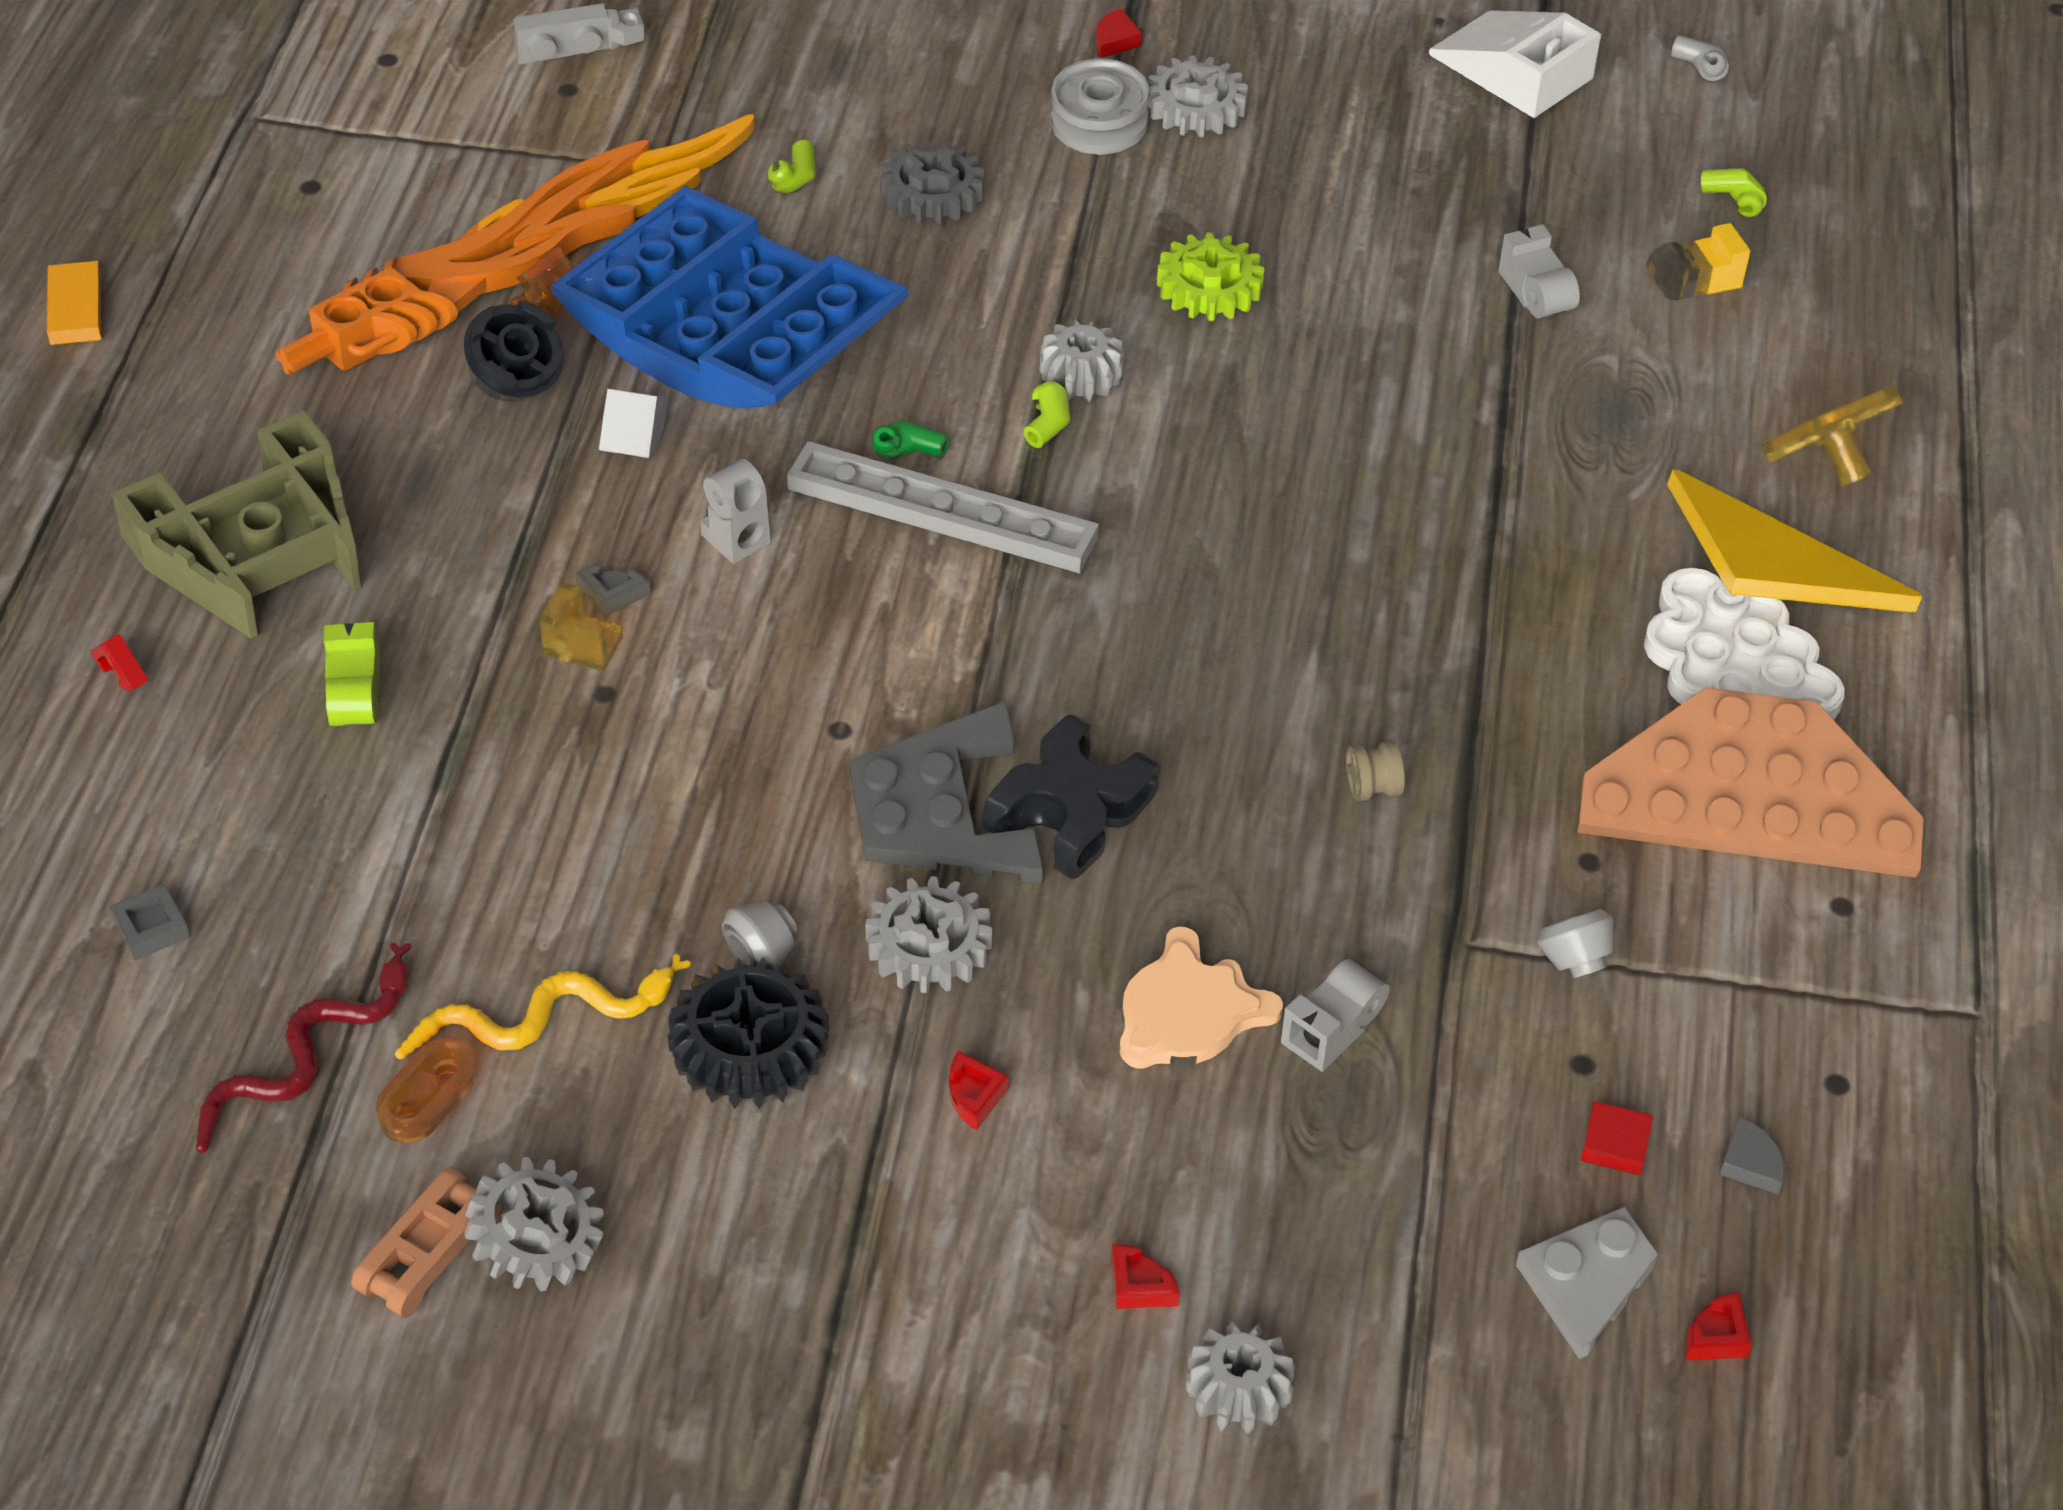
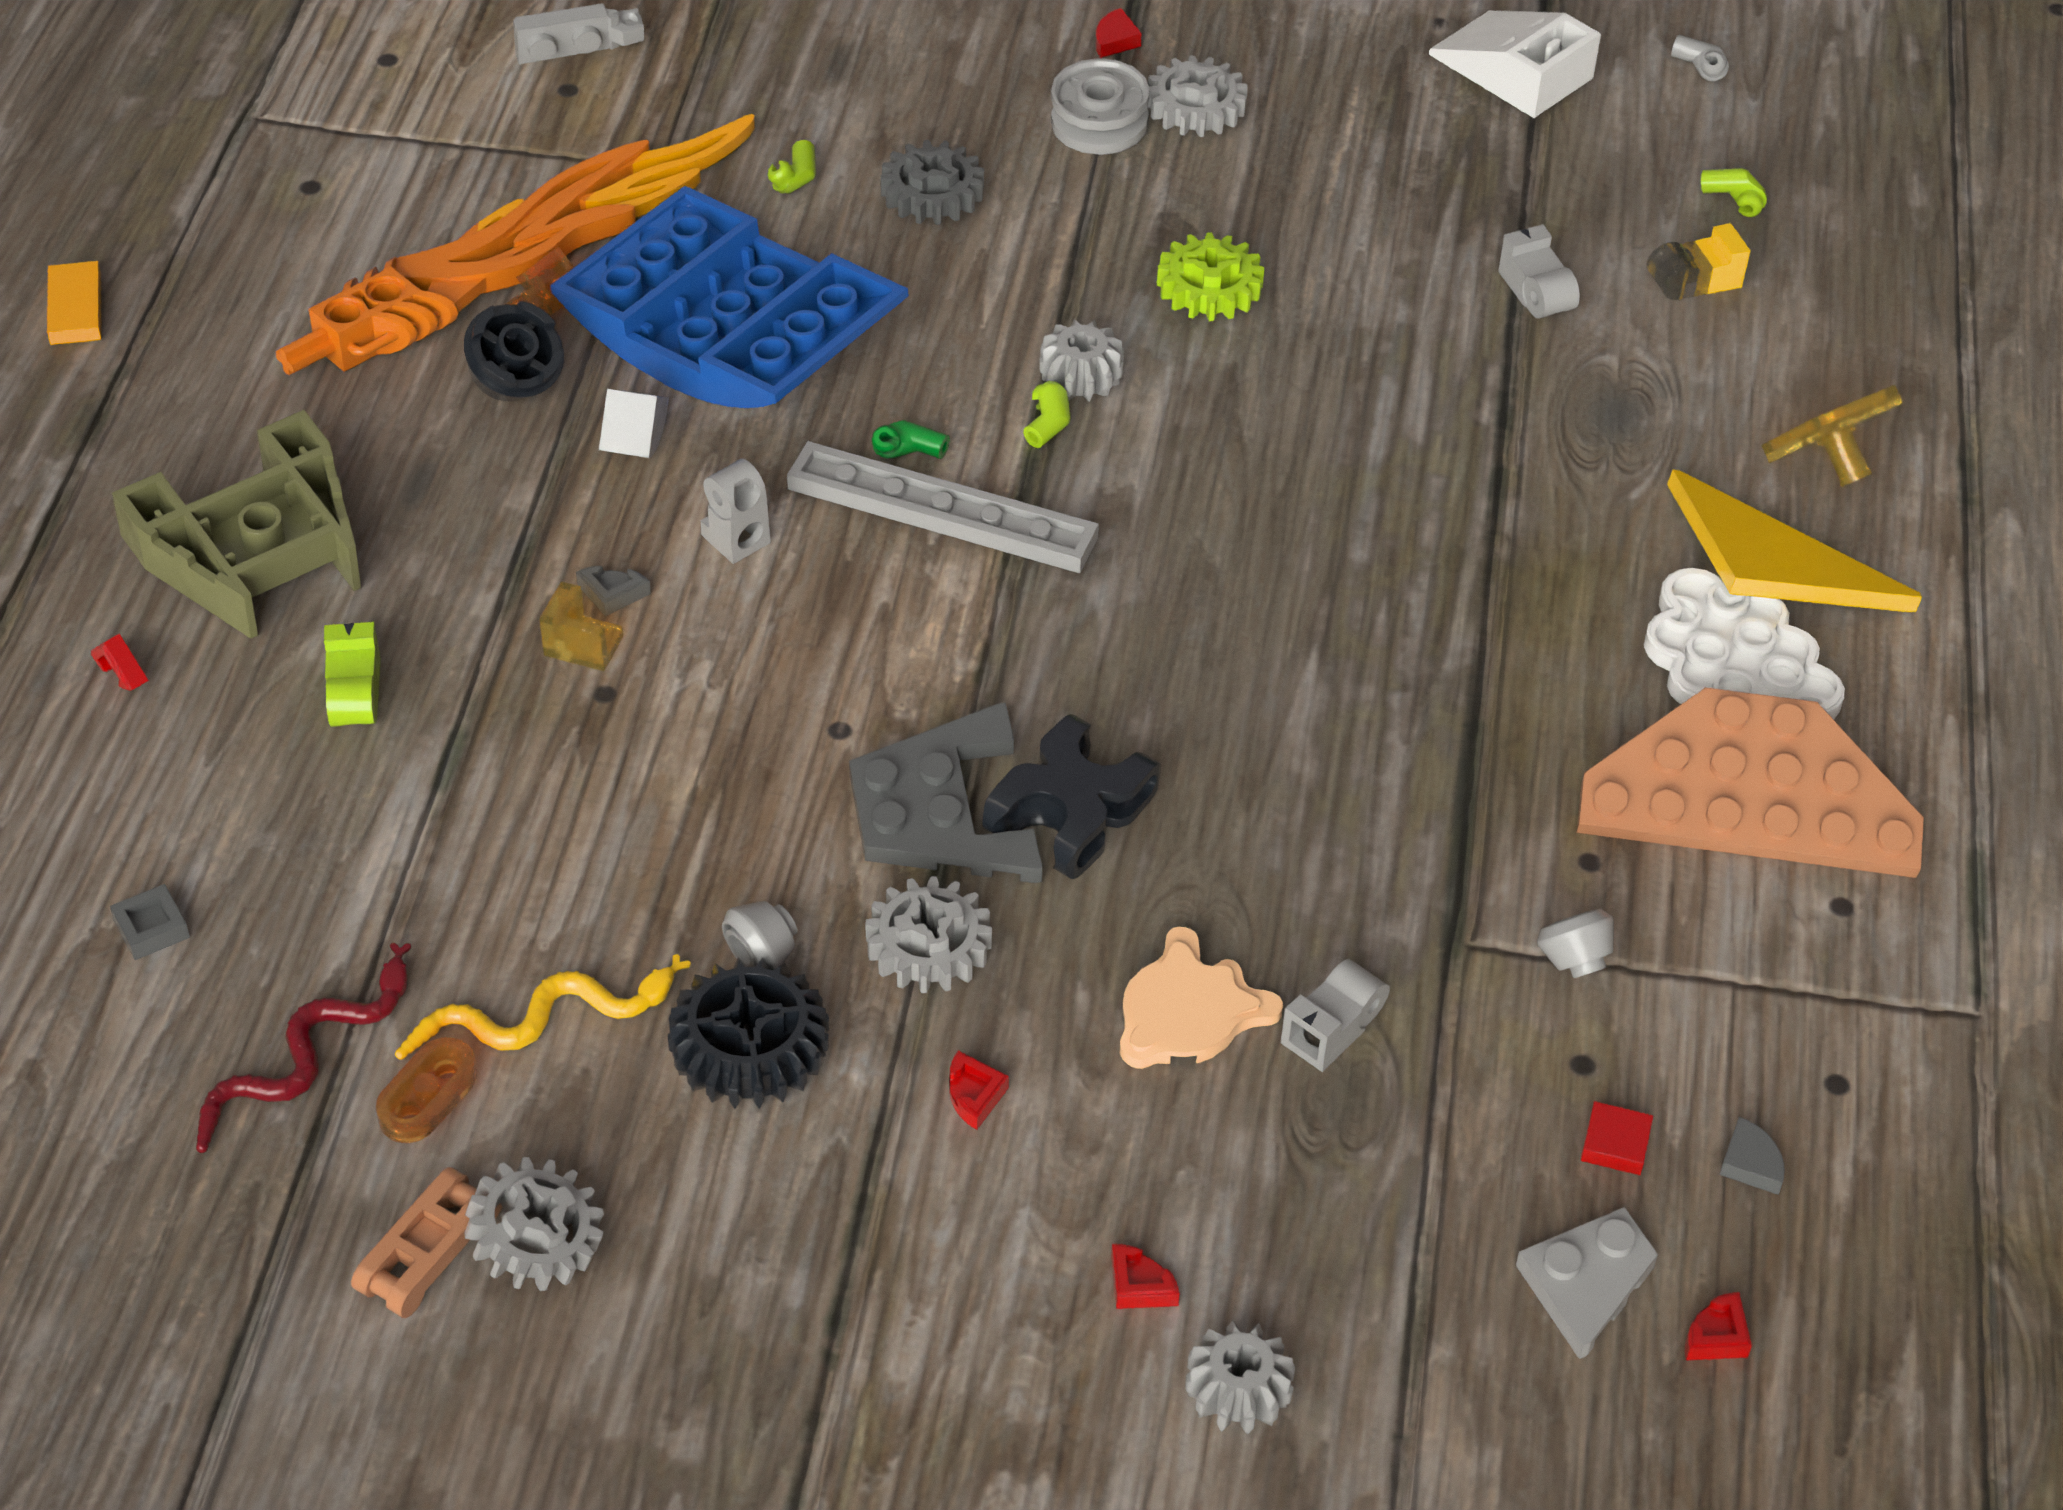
dark tan wheel [1346,740,1405,801] -> none

